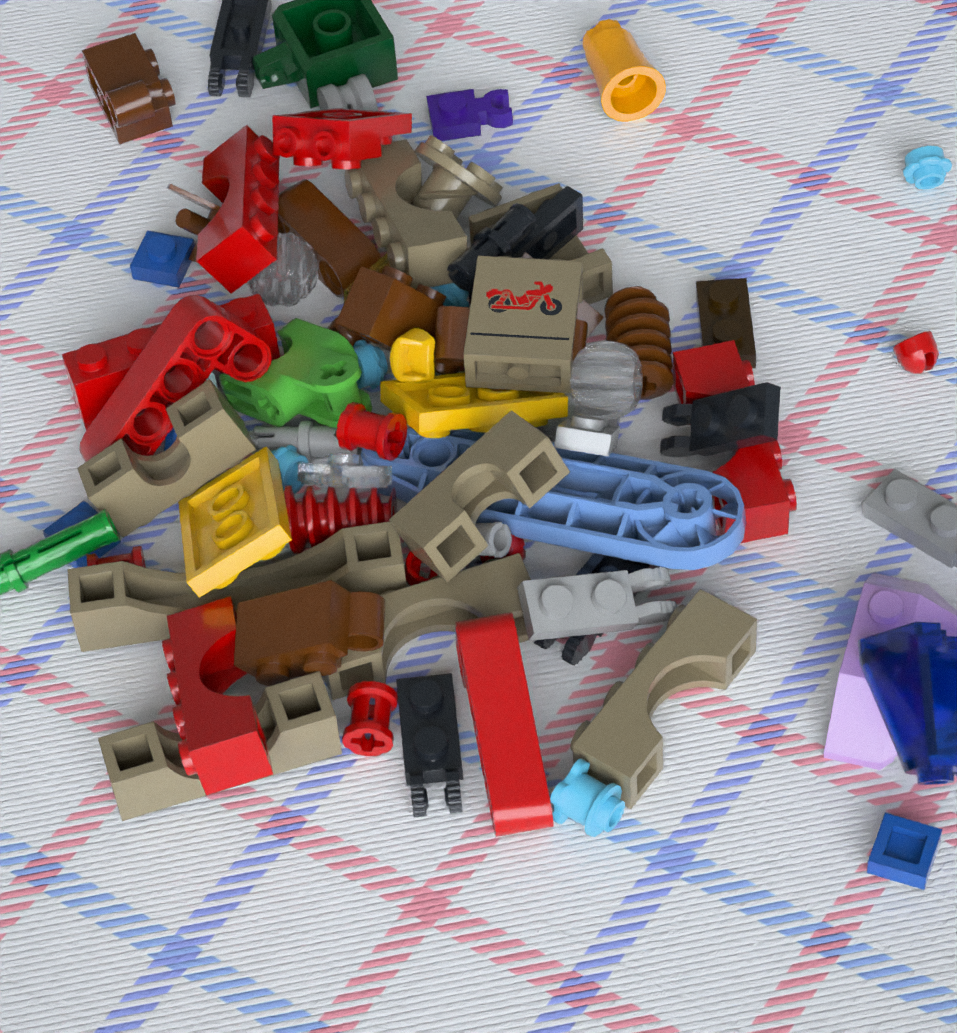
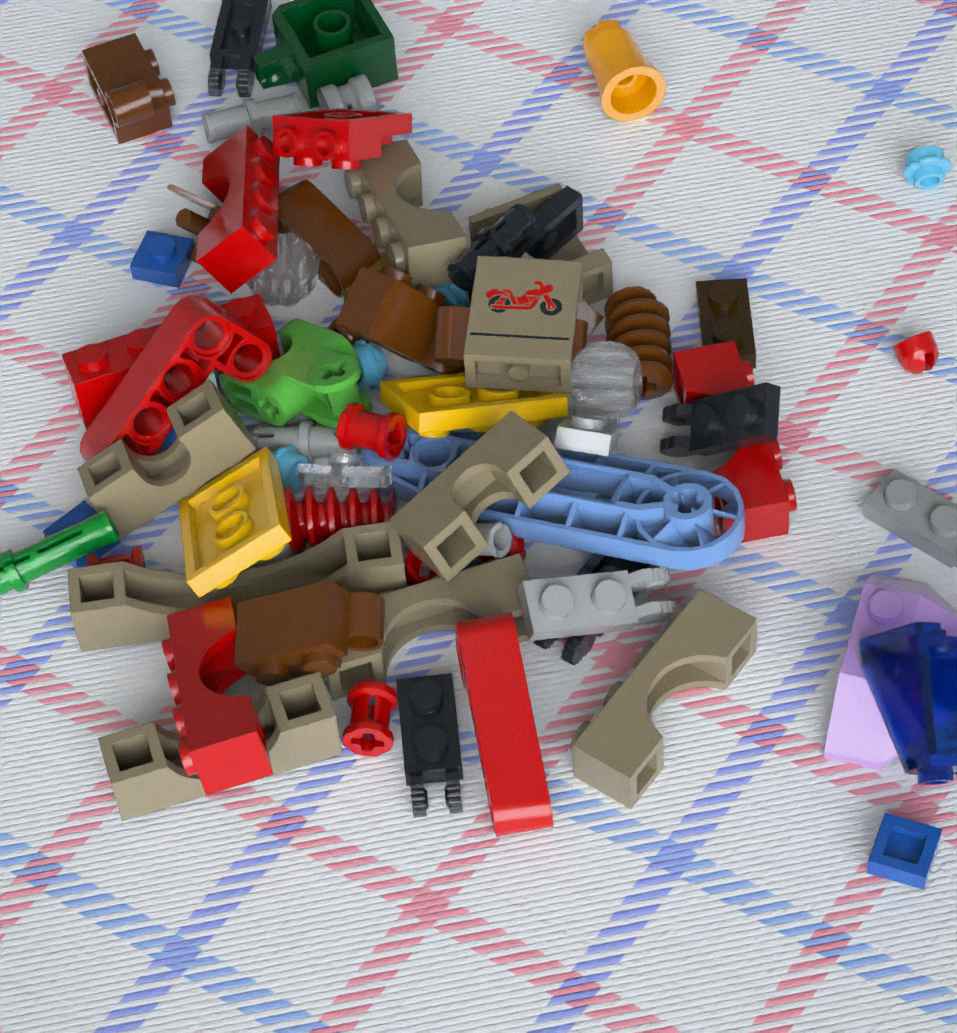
yellow piece [390,328,435,384] -> none
dark tan plate [413,135,503,219] -> none
dark purple plate [426,89,513,141] -> none
medium azure brick [550,759,625,837] -> none
none -> light grey pin [202,92,302,143]

